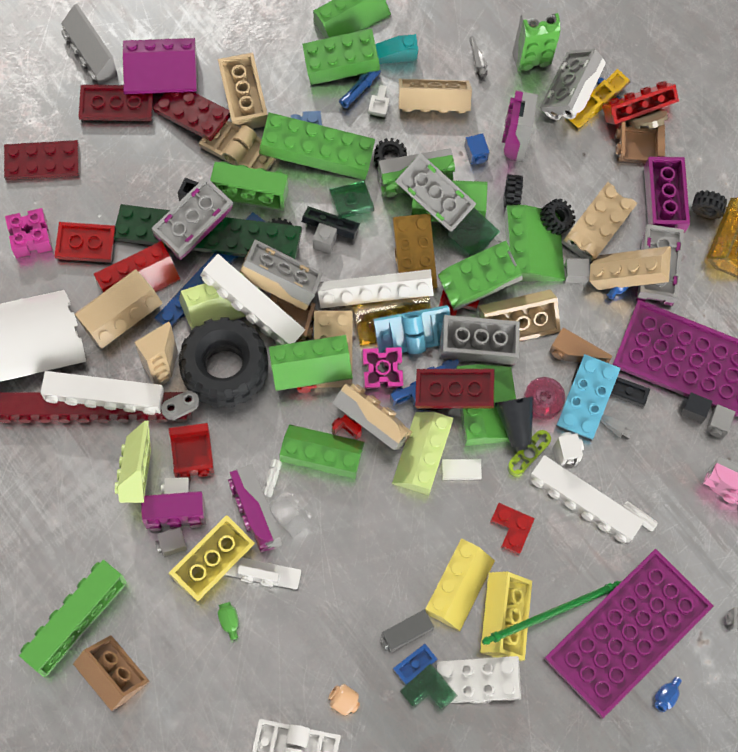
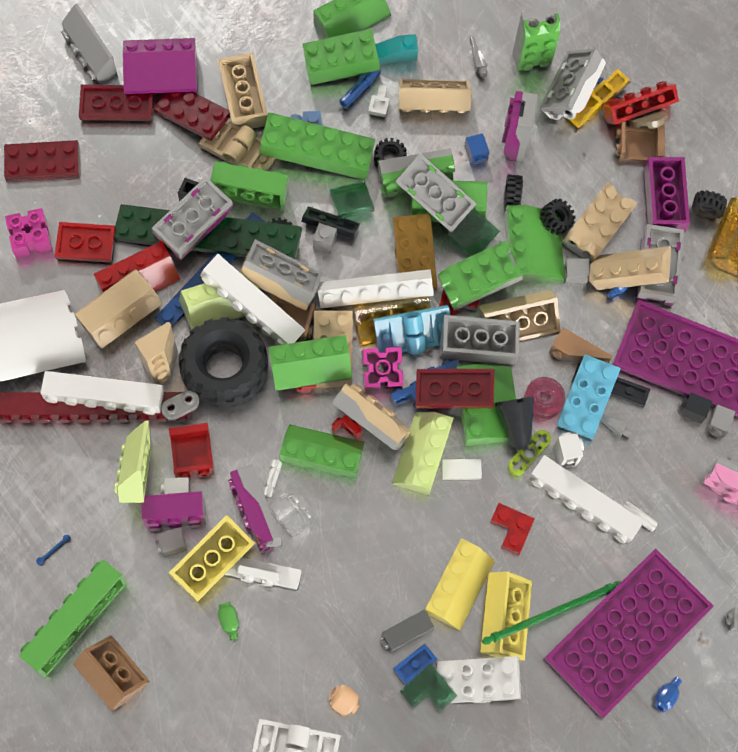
none -> blue hinge [36,534,71,566]

